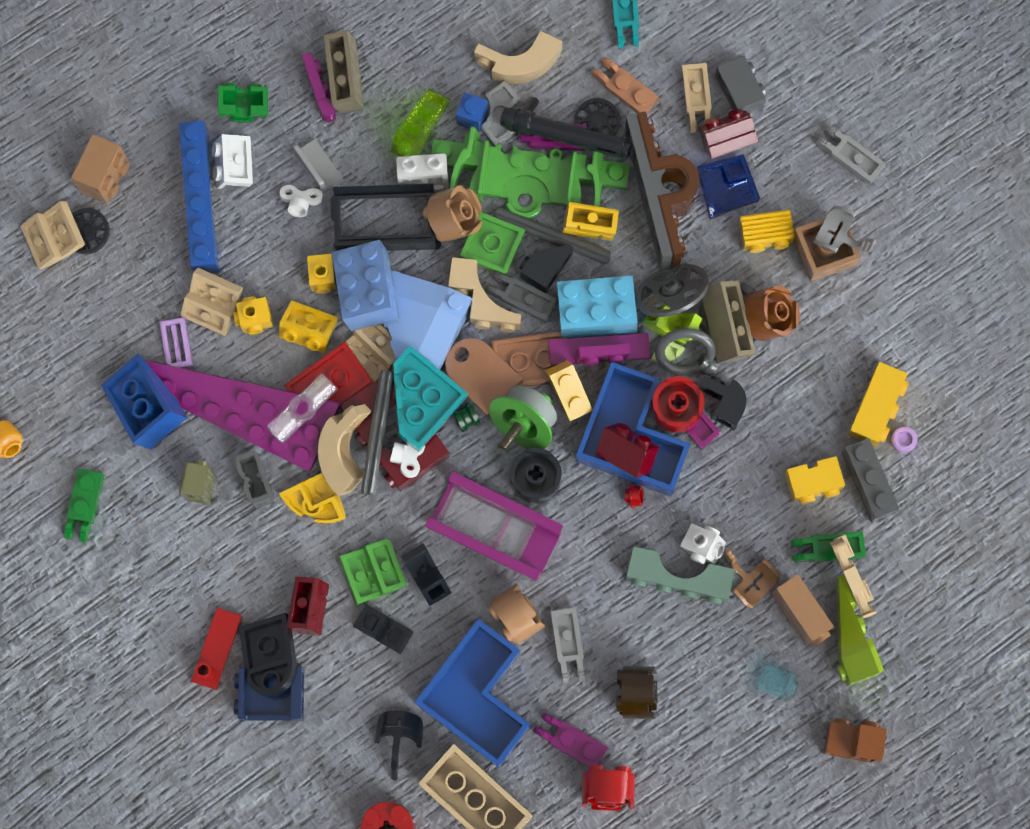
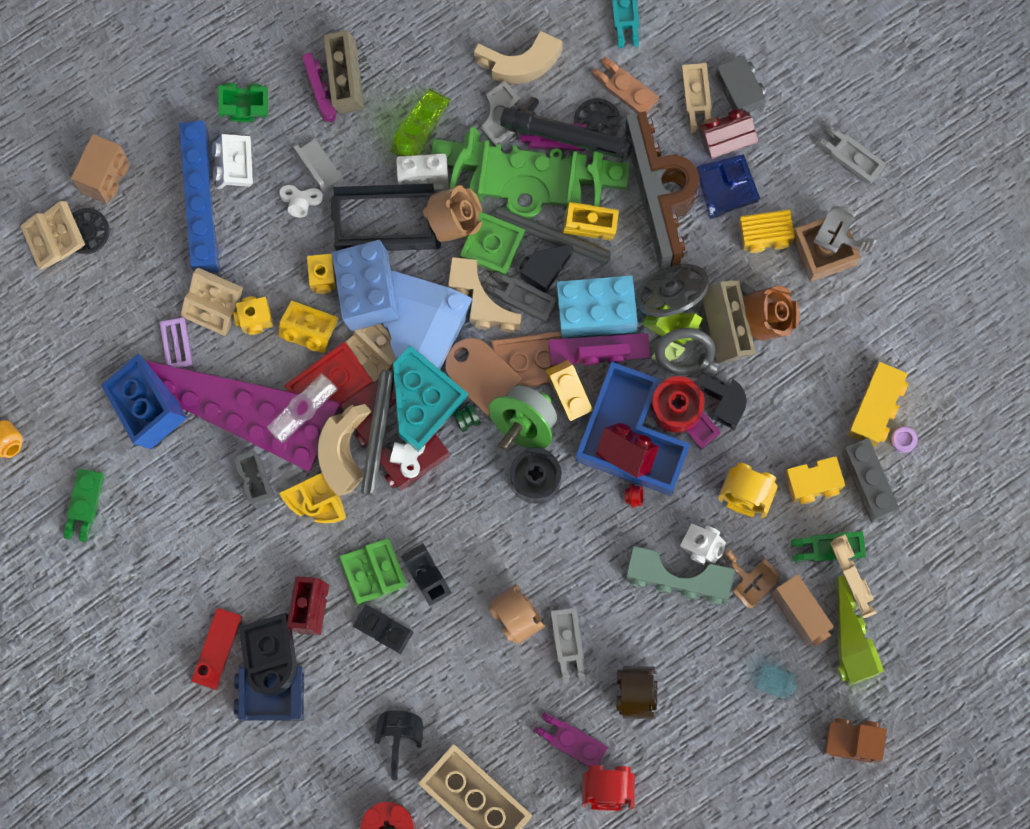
olive brick [179,460,217,505] -> none
blue piece [414,619,530,768] -> none
piece [425,472,564,581] -> none
blue brick [456,92,488,132] -> none
none -> yellow brick [718,463,778,518]

